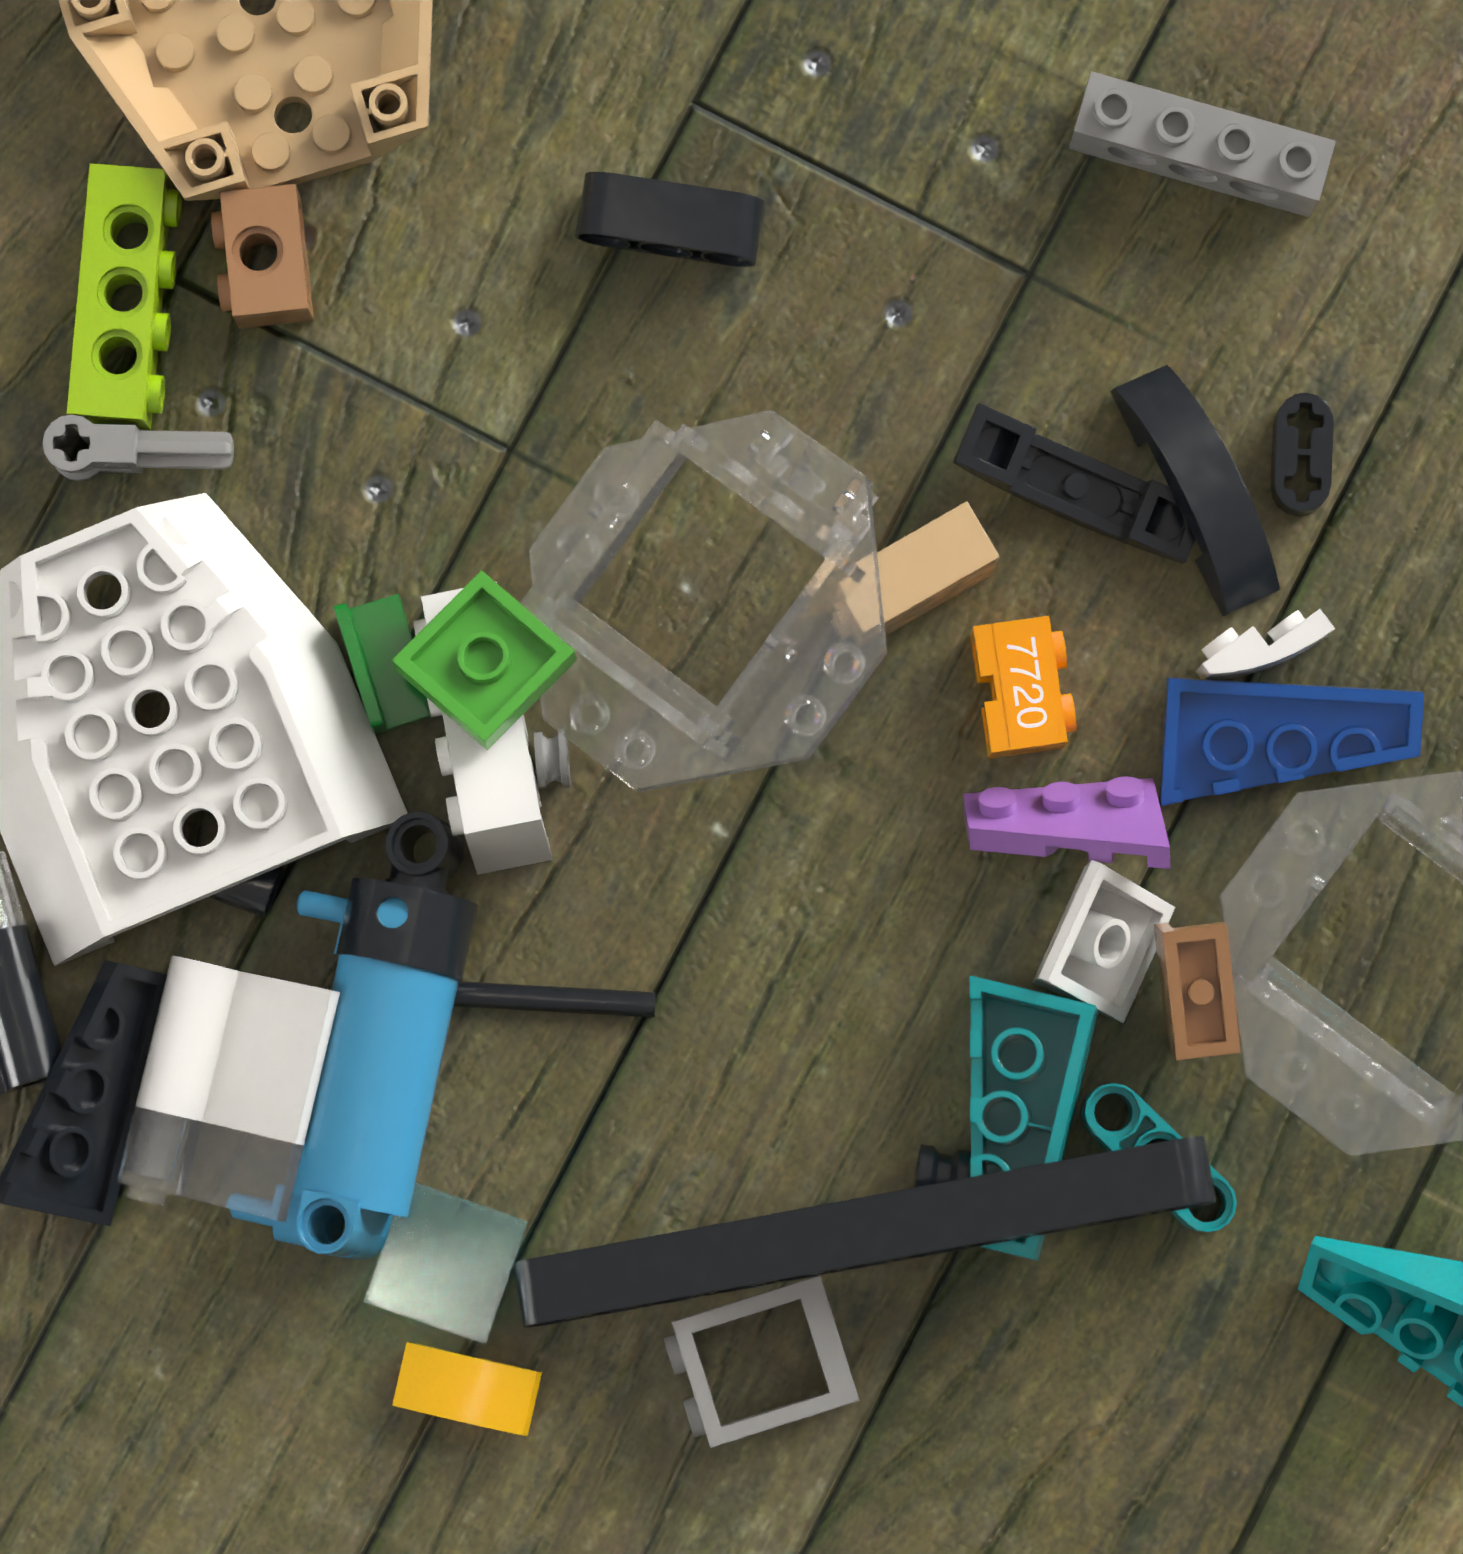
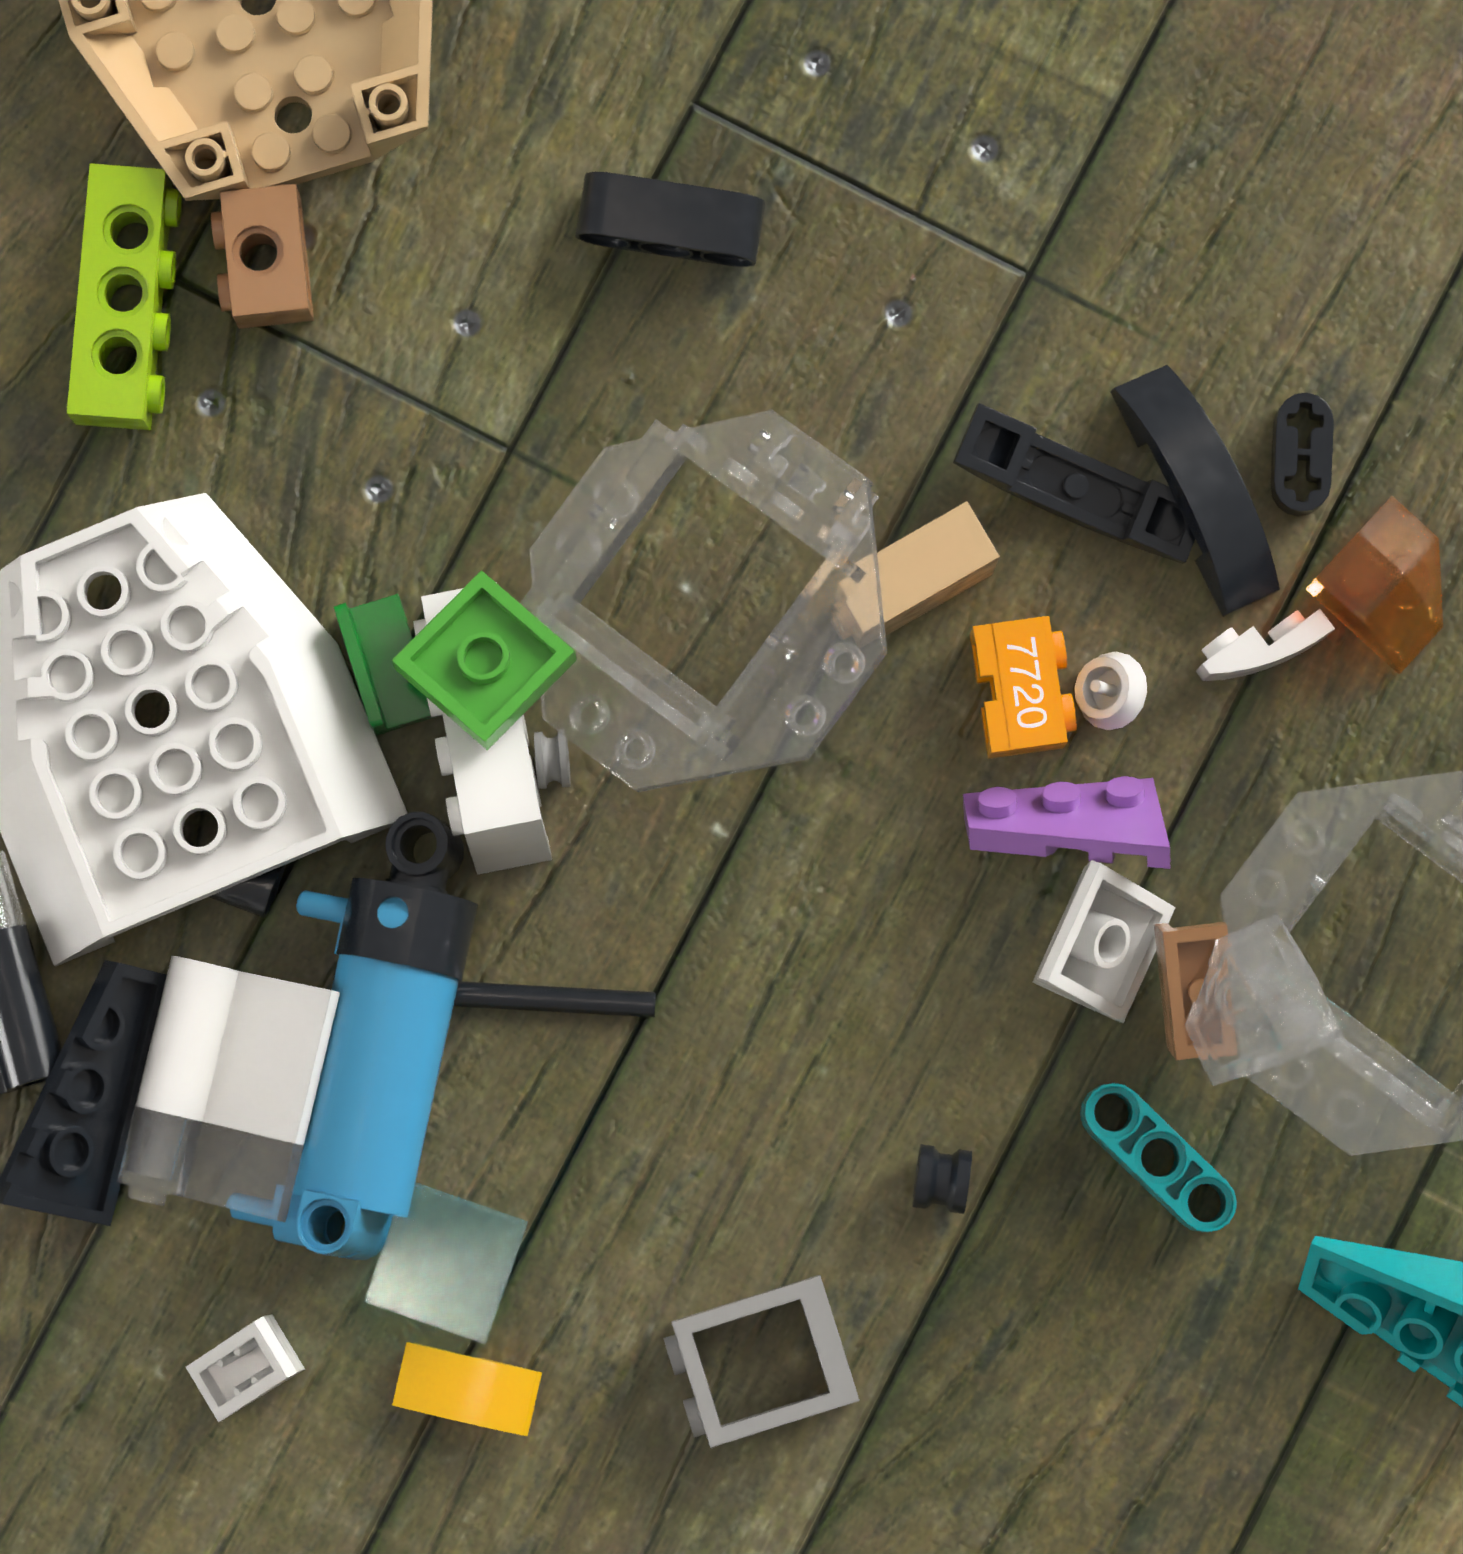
light grey connector [42,414,234,481] -> none
black beam [513,1136,1216,1328] -> none
teal wedge [969,975,1099,1262] -> none
light grey brick [1068,71,1336,217] -> none
blue wing [1159,677,1424,806] -> none
none -> white slope [186,1314,305,1422]
none -> white hat [1074,652,1147,730]
none -> clear slope [1185,913,1343,1086]
none -> clear orange slope [1306,496,1443,674]

